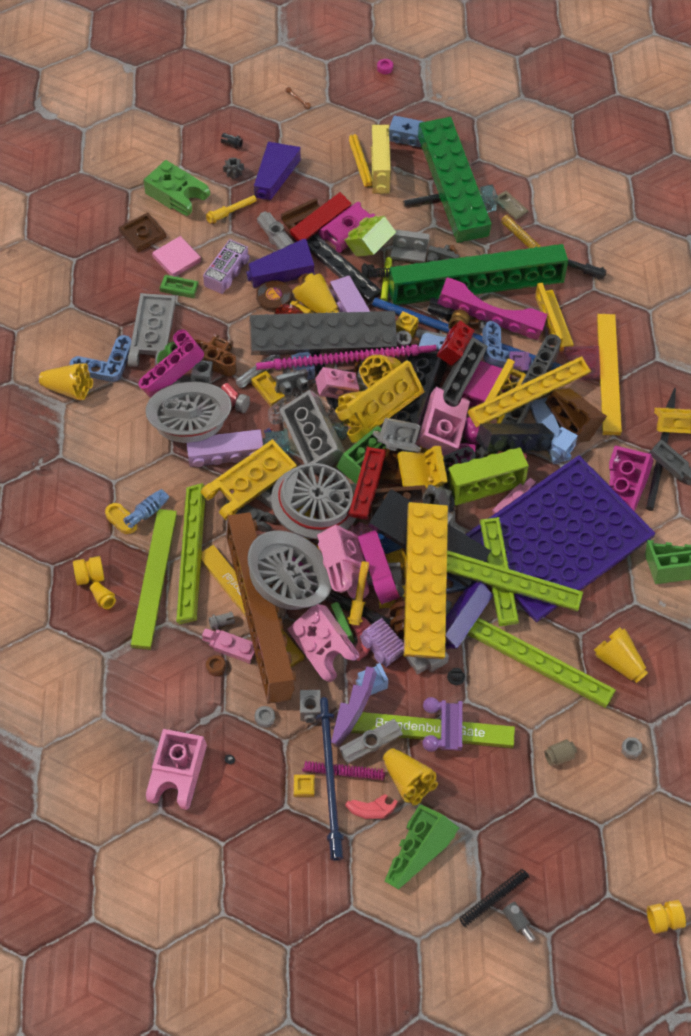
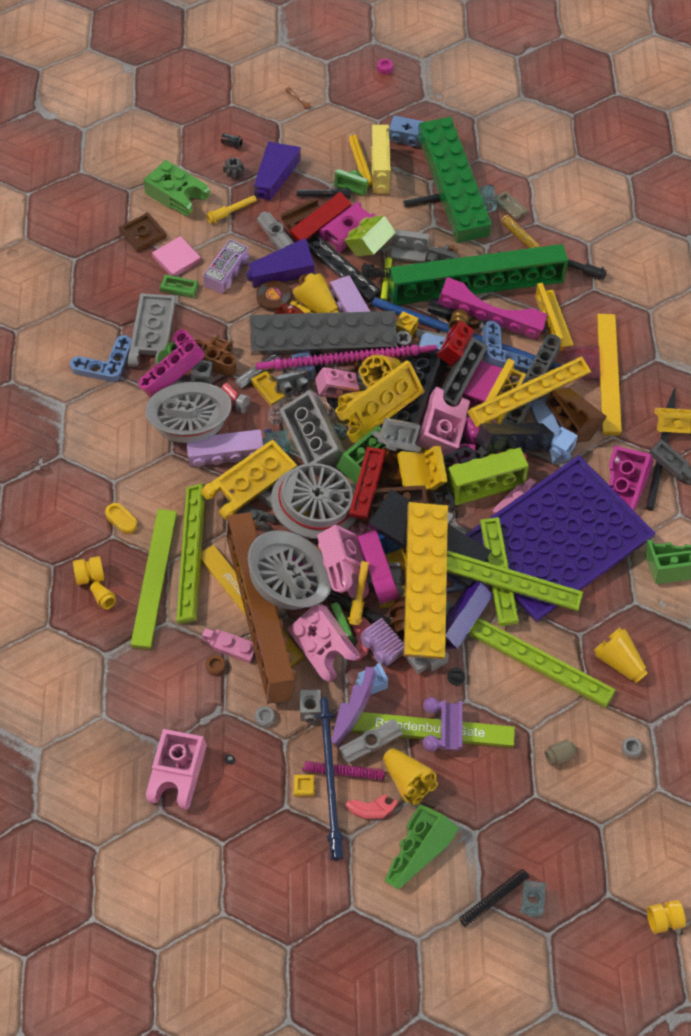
yellow cone [39,363,93,400] -> none
medium blue hinge [123,489,169,528] -> none
light grey pin [208,611,235,630] -> none
dark grey animal [422,485,452,512] -> none
dark grey piece [502,902,535,943] -> none
medium lavender tile [510,351,531,370] -> none
none -> black pin [297,187,351,199]
none -> bright green tile [334,169,369,196]
none -> clear light blue brick [520,880,546,917]

